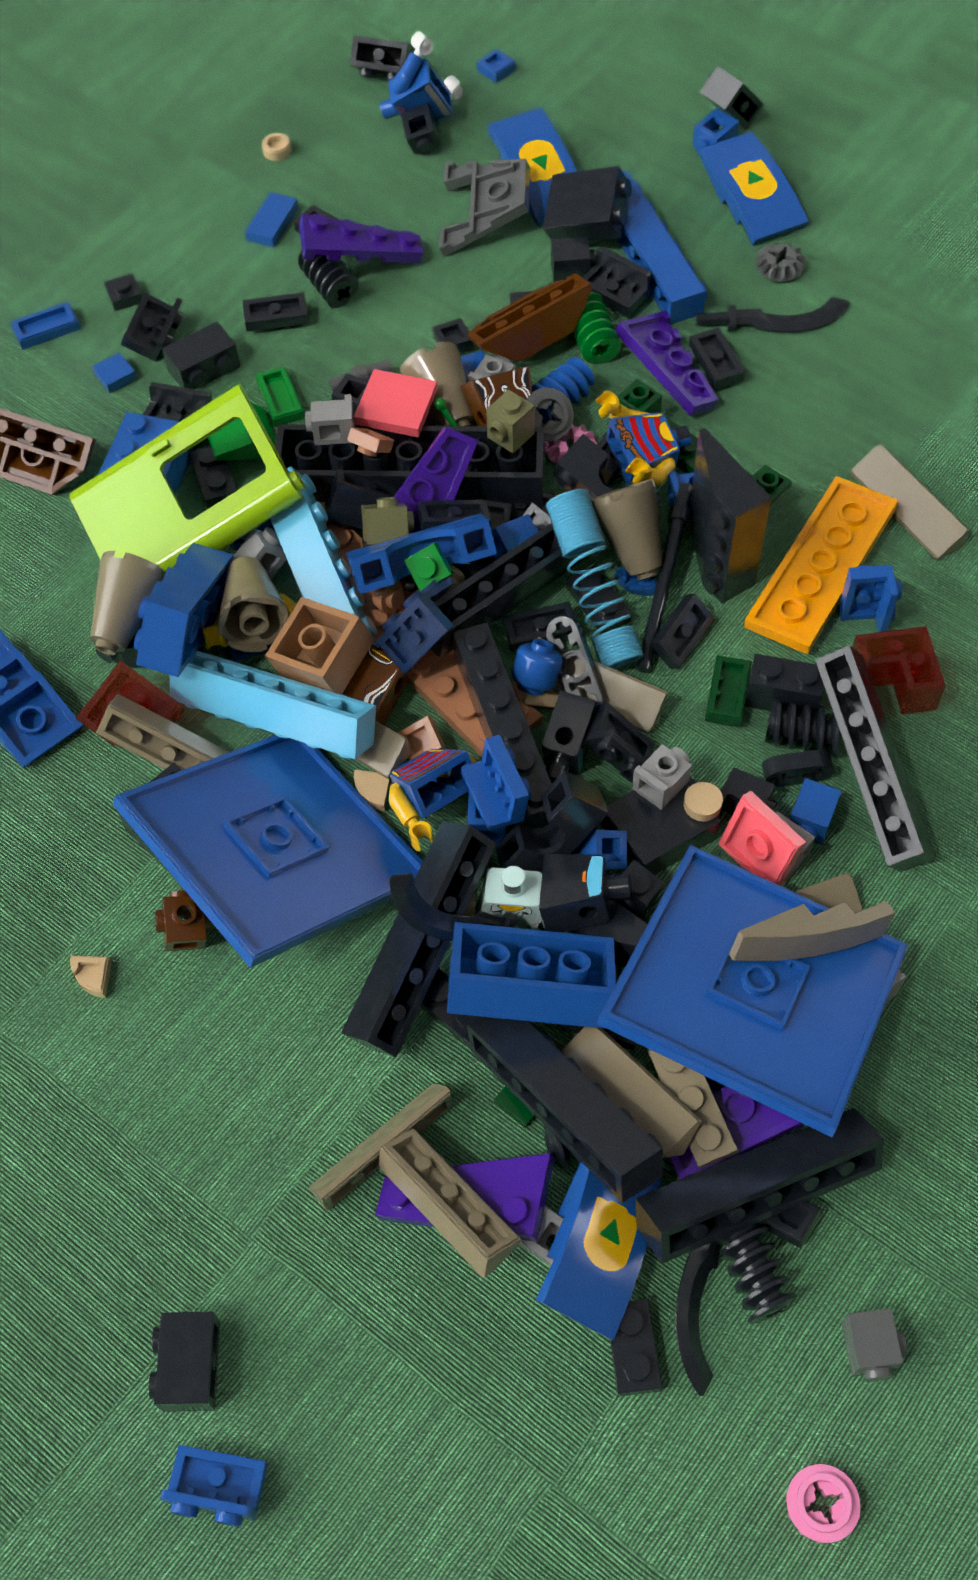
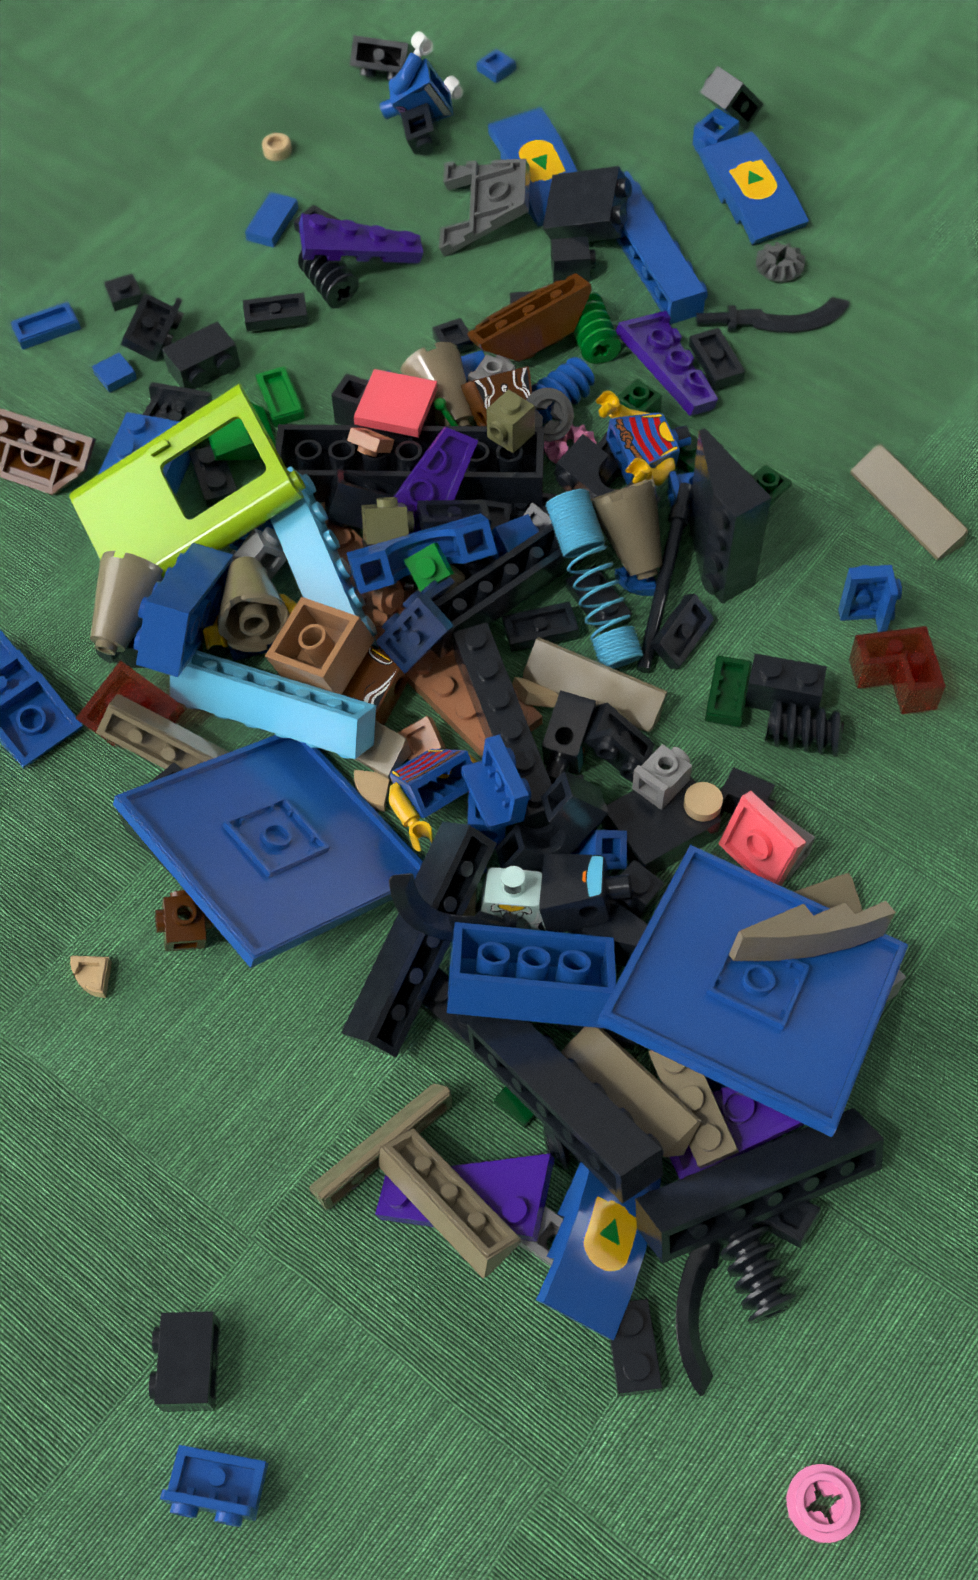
light grey brick [305,394,355,445] -> none
dark grey bar [328,359,392,391] -> none
blue head [511,639,562,695] -> none
black beam [546,616,606,707] -> none
black bracket [582,247,651,317] -> none
light orange plate [744,476,898,655] -> none
black beam [761,750,834,787] -> none
blue brick [790,778,841,845] -> none
black brick [815,645,936,872] -> none
dark grey brick [841,1309,907,1382] -> none

